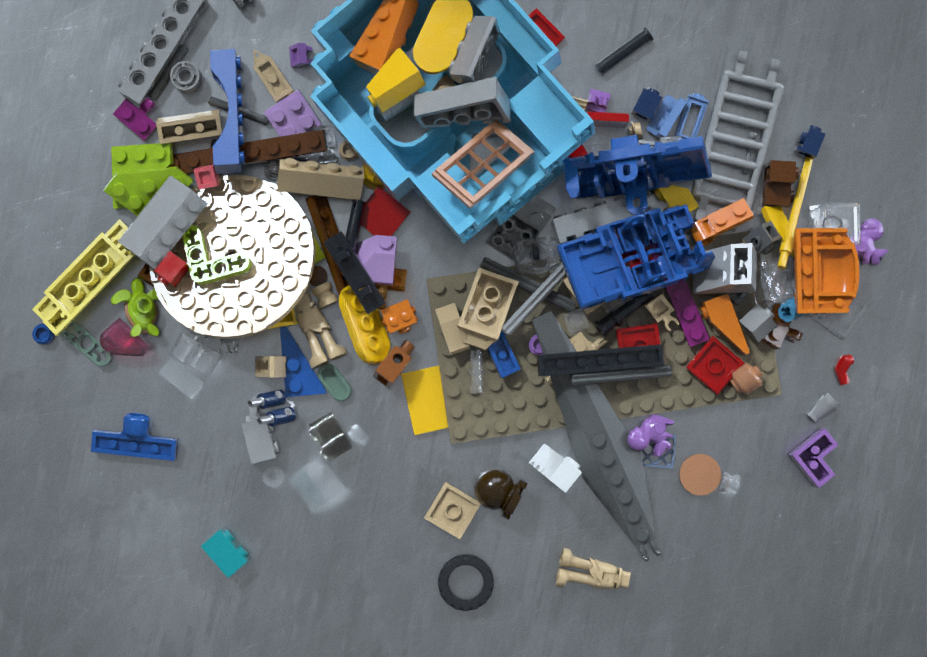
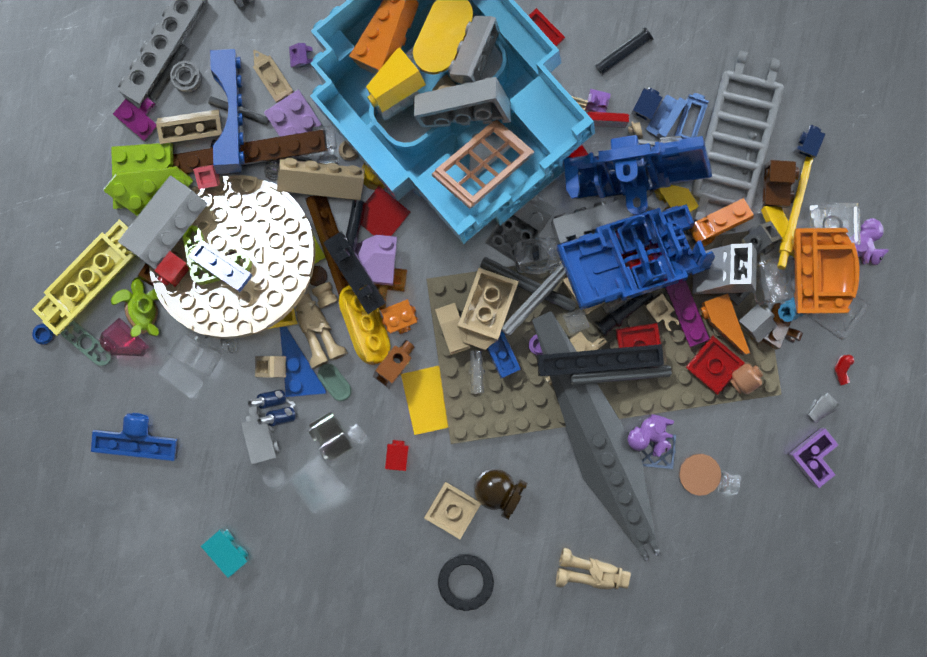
white wedge [529,444,582,493] -> none
none -> plate [188,240,252,293]
none -> red brick [385,440,409,471]

